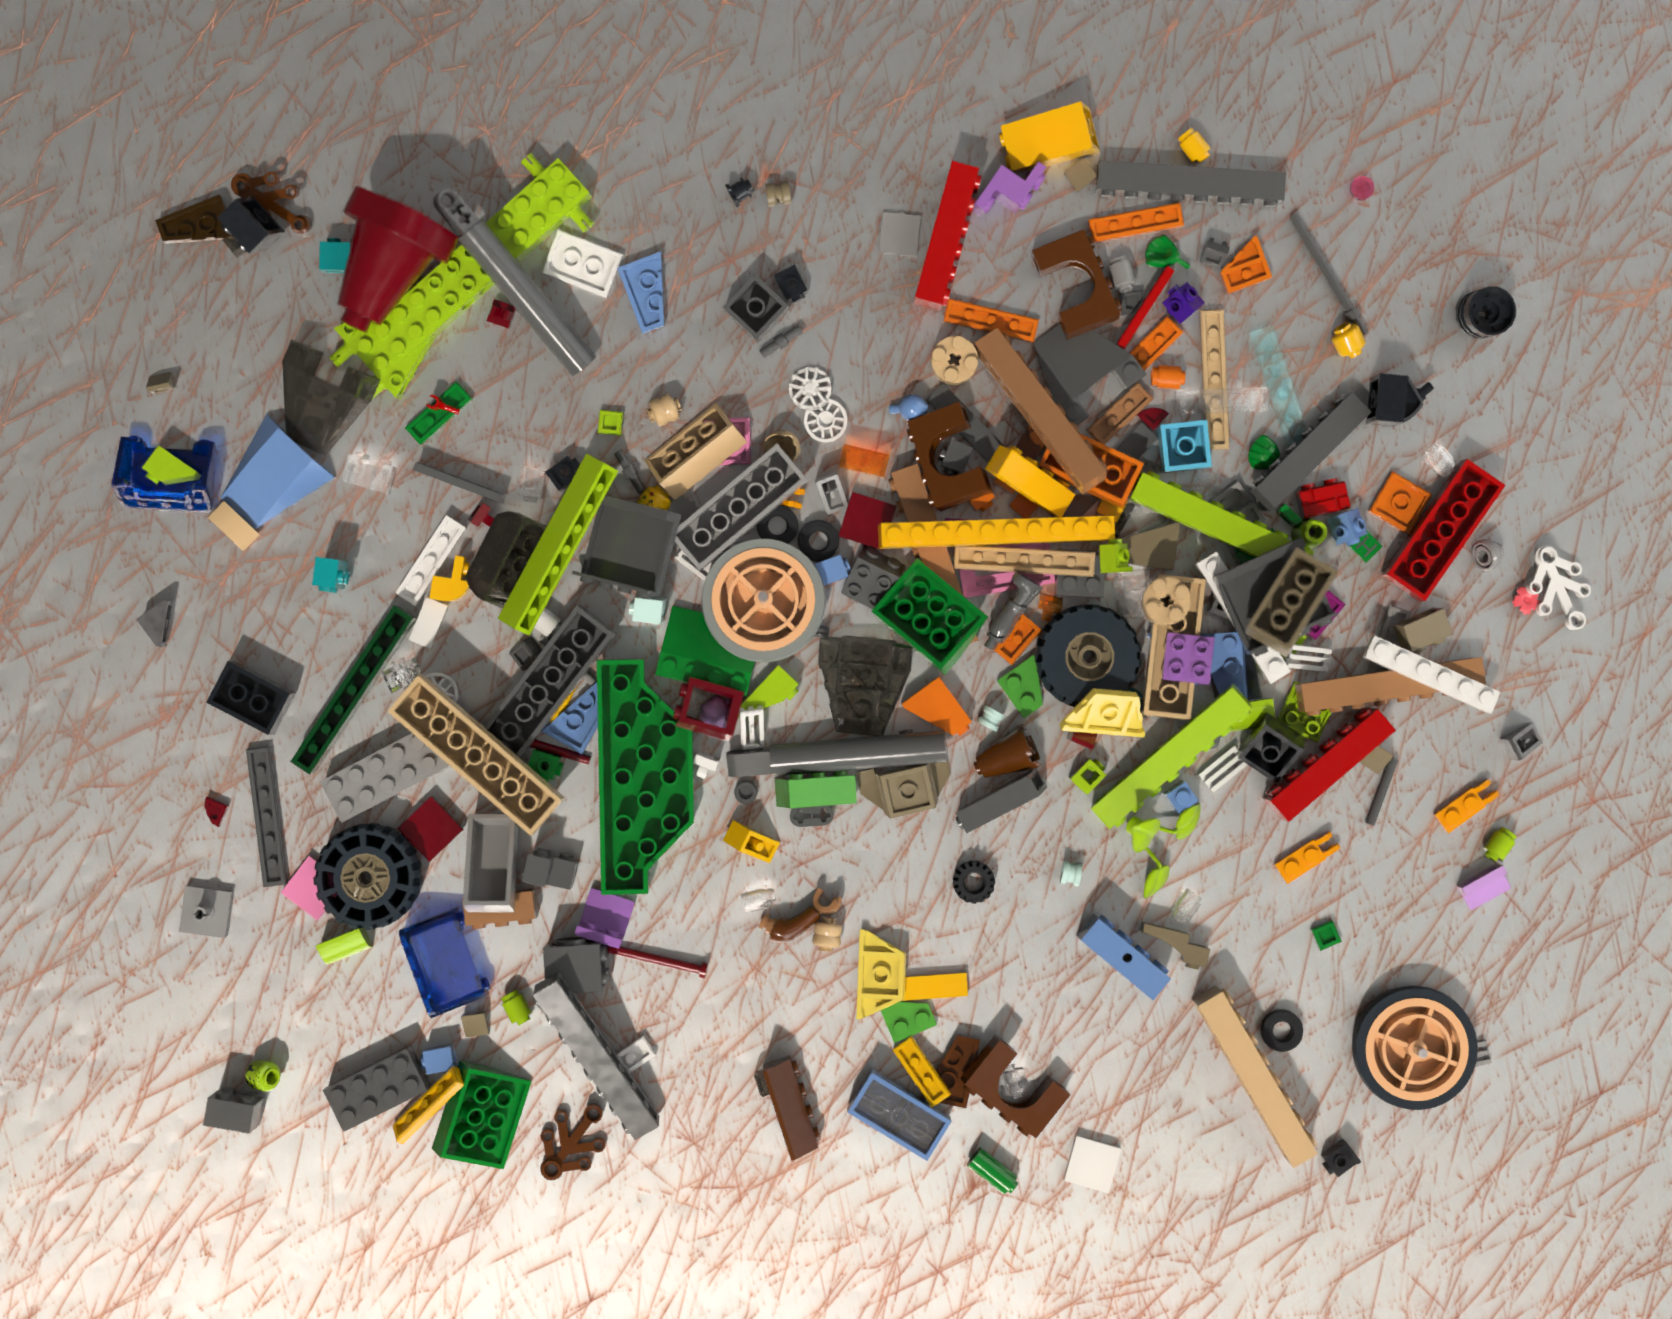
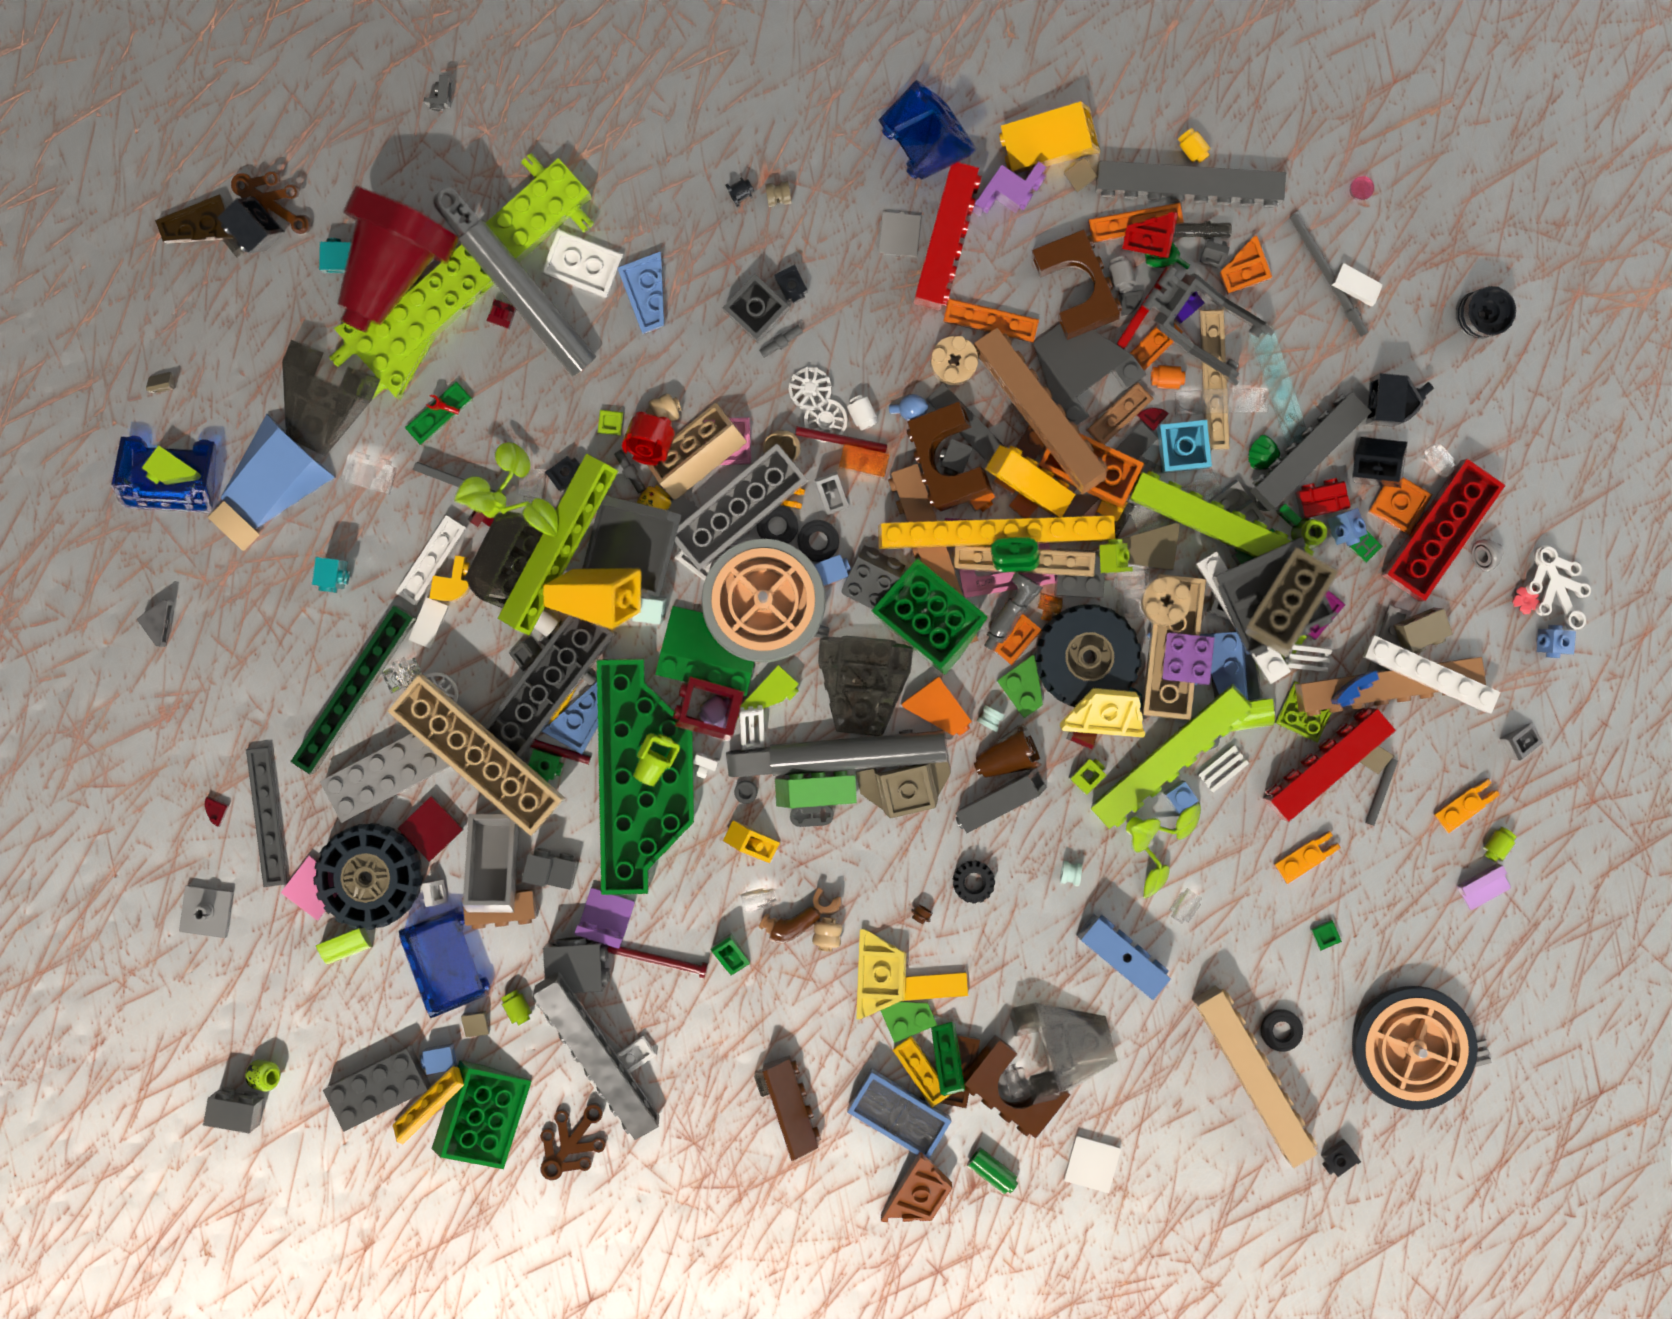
black brick [206,661,296,735] -> none
dark red tile [838,492,897,551] -> none
dark tan slope [1140,921,1211,970] -> none
brick [1238,713,1305,784] -> none
yellow head [1331,322,1366,358] -> none
none -> white tile [419,879,447,907]
none -> dark grey bracket [424,75,453,111]
none -> lime plant [454,442,558,537]
none -> yellow slope [543,568,641,629]
none -> red brick [622,411,675,465]
none -> lime piece [633,734,680,786]
none -> green slope [710,933,751,976]
none -> dark red bar [795,426,887,453]
none -> white brick [847,395,877,431]
none -> clear blue windscreen [878,79,977,180]
none -> dark orange wing [881,1152,953,1222]
none -> reddish brown plate [911,904,933,924]
none -> green tile [931,1022,965,1096]
none -> green brick [991,537,1040,572]
none -> clear smoke wedge [1010,1003,1118,1104]
none -> red wing [1122,212,1178,258]
none -> dark grey piece [1143,266,1274,386]
none -> clear smoke pin [1173,221,1232,240]
none -> dark grey tile [1234,592,1263,611]
none -> blue slope [1331,671,1379,707]
none -> white tile [1332,263,1383,306]
none -> black slope [1352,437,1408,488]
none -> medium blue brick [1536,625,1576,658]

